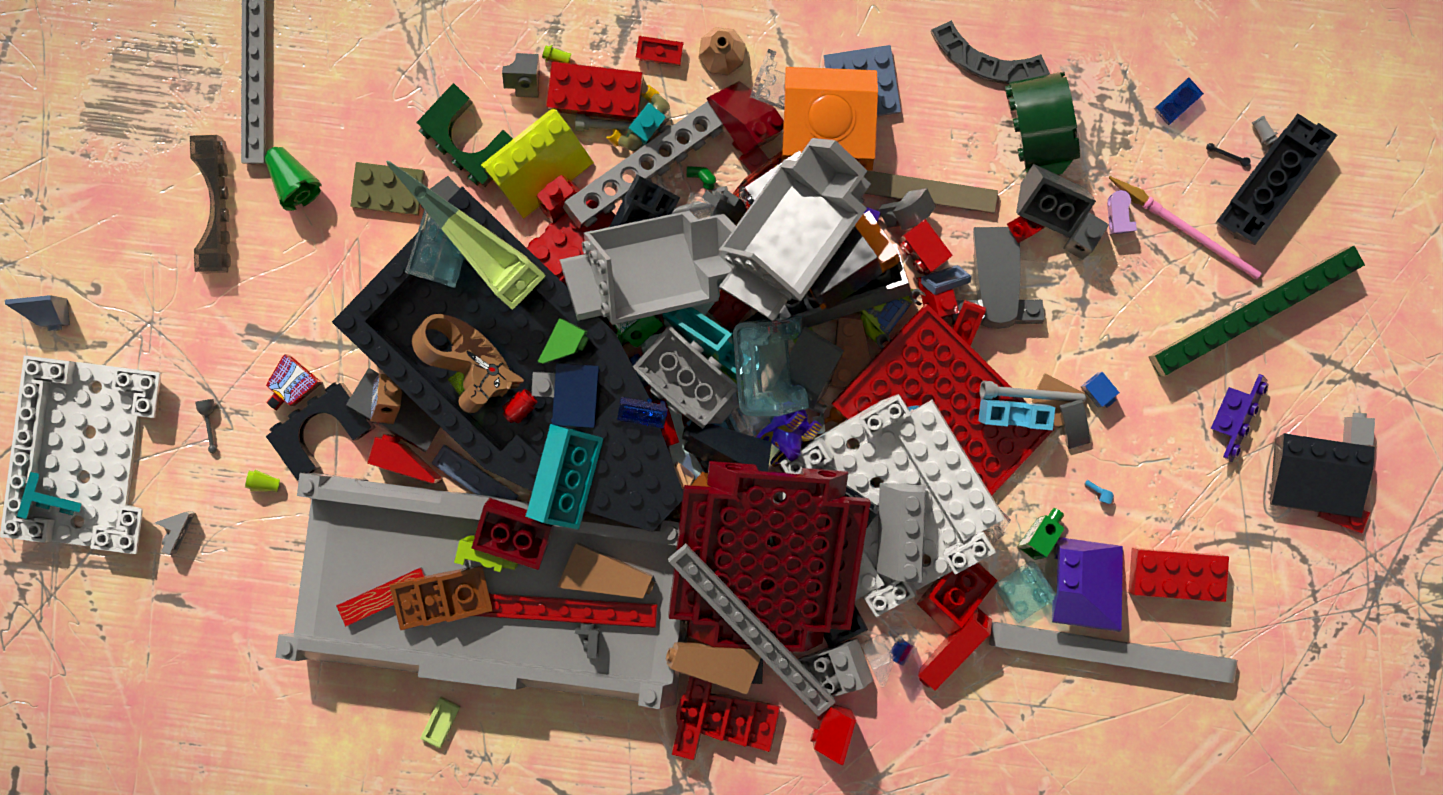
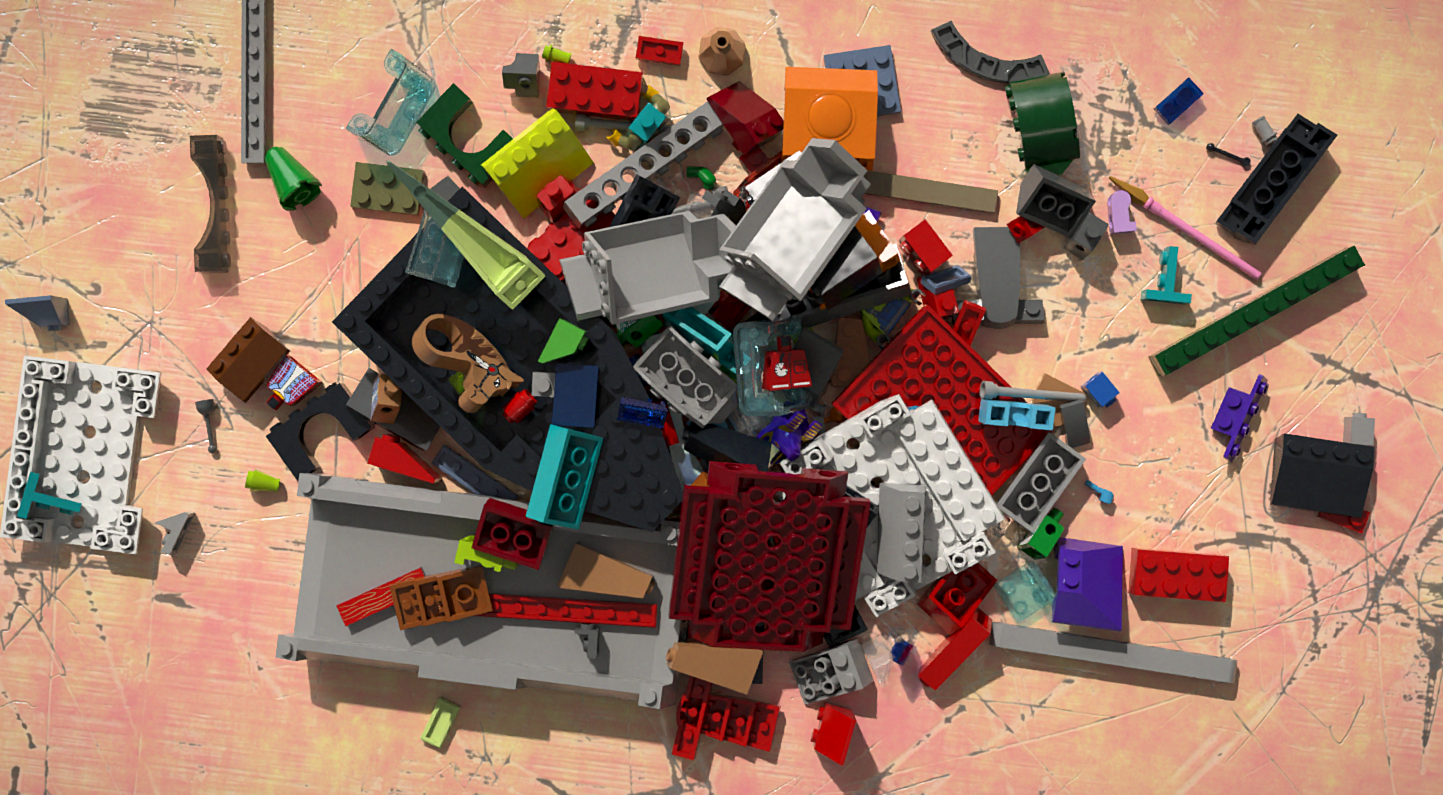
light grey plate [668,544,836,716] -> none
light nougat slope [674,461,694,490] -> none
clear bracket [750,49,785,110] -> none
dark grey brick [878,188,936,230] -> none
none -> reddish brown slope [206,317,290,403]
none -> clear light blue windscreen [346,49,436,156]
none -> red torso [762,336,812,391]
none -> light grey slope [997,432,1086,533]
none -> teal bracket [1140,246,1192,305]

